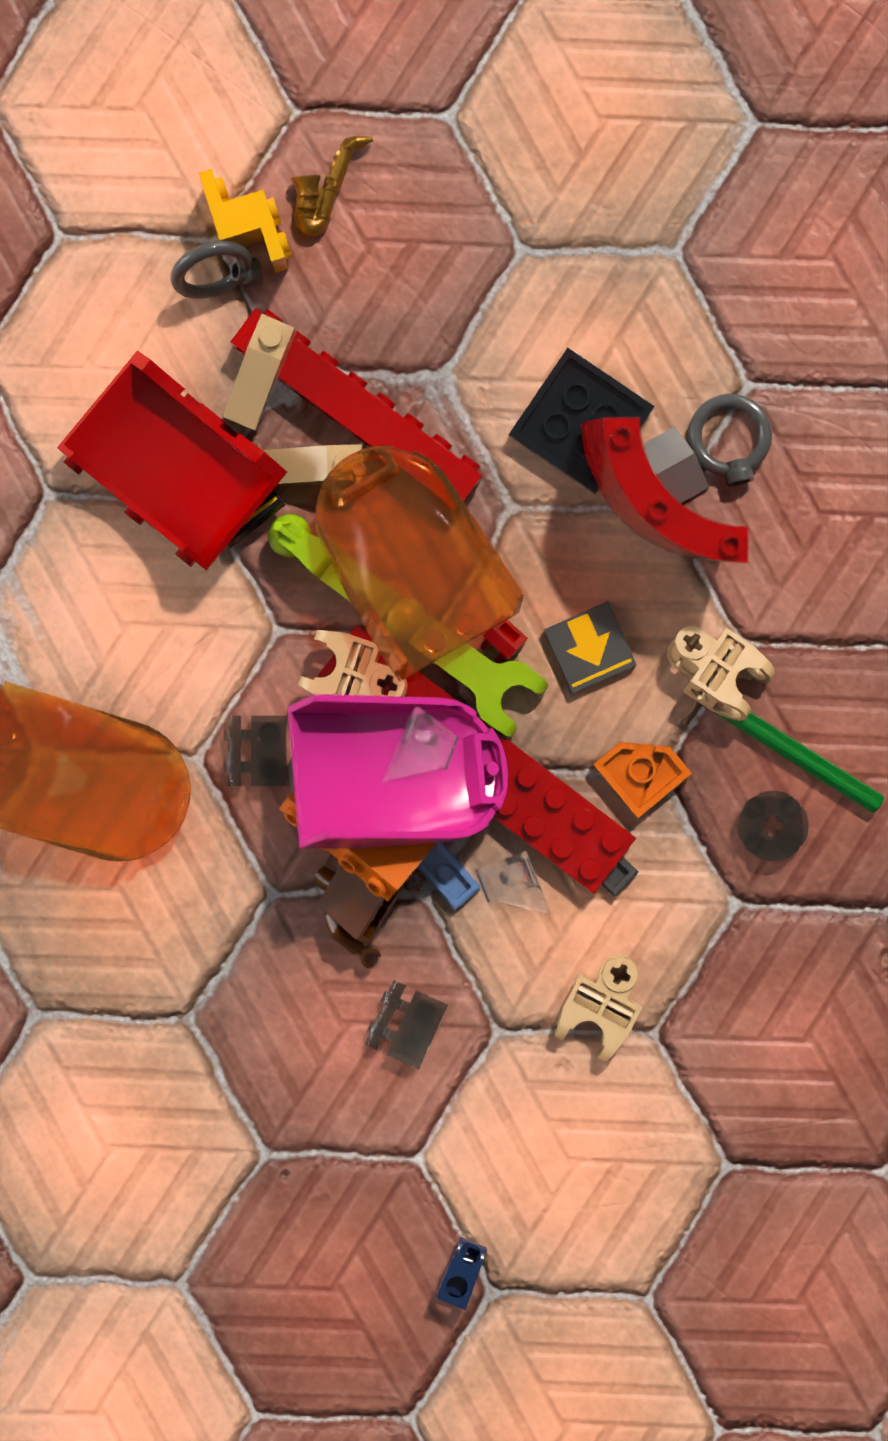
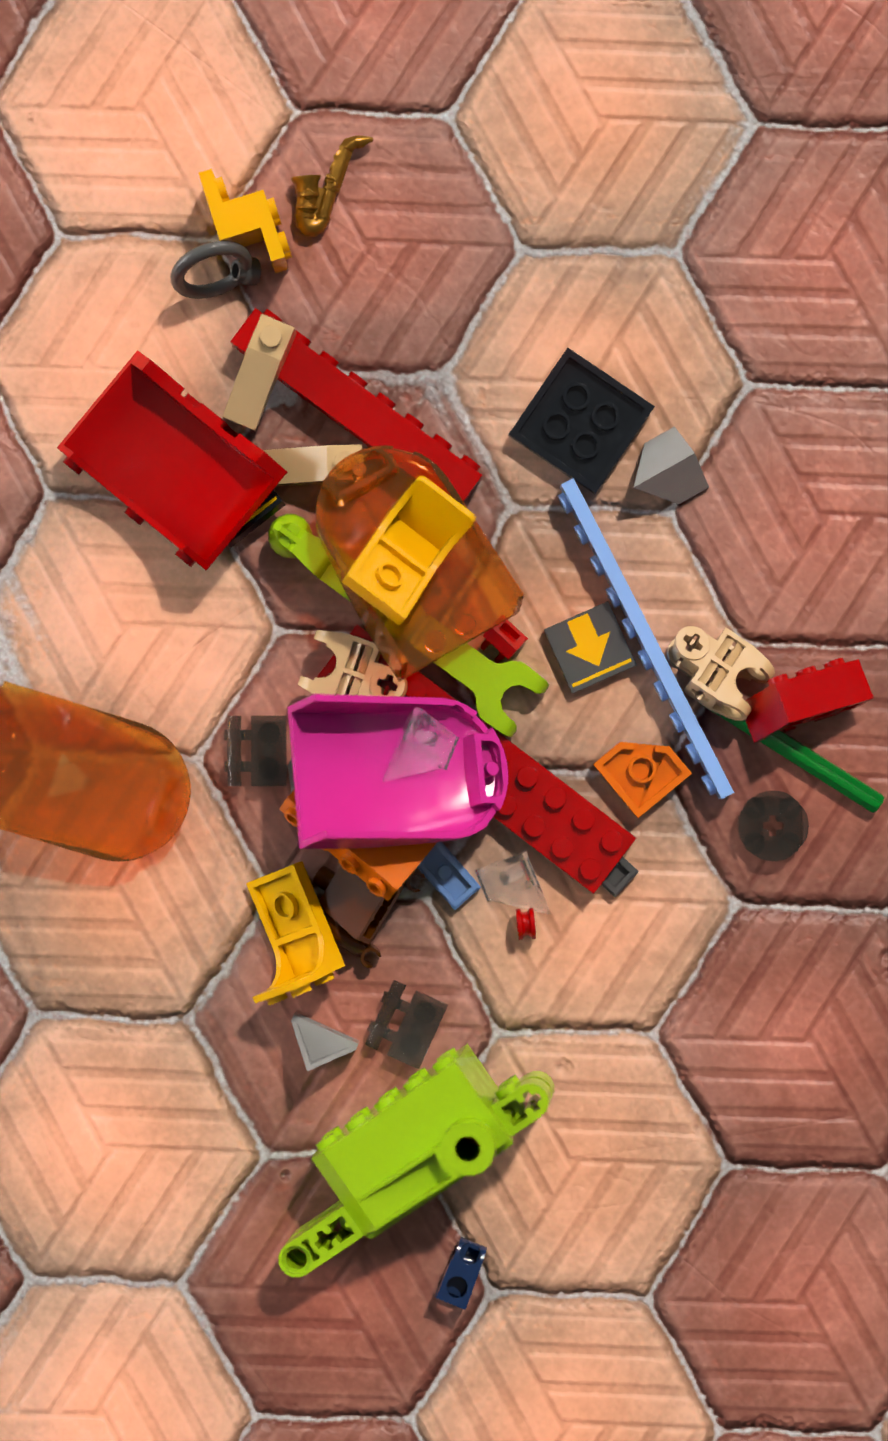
tan piece [554,954,642,1063] -> none
red panel [581,418,748,563] -> none
dark grey piece [688,394,772,486] -> none
none -> yellow bracket [246,861,345,1006]
none -> lime piece [278,1043,555,1277]
none -> light grey slope [291,1012,359,1071]
none -> yellow bracket [341,476,476,625]
none -> red bush [516,908,536,940]
none -> light blue plate [557,478,734,799]
none -> red wedge [745,658,874,743]

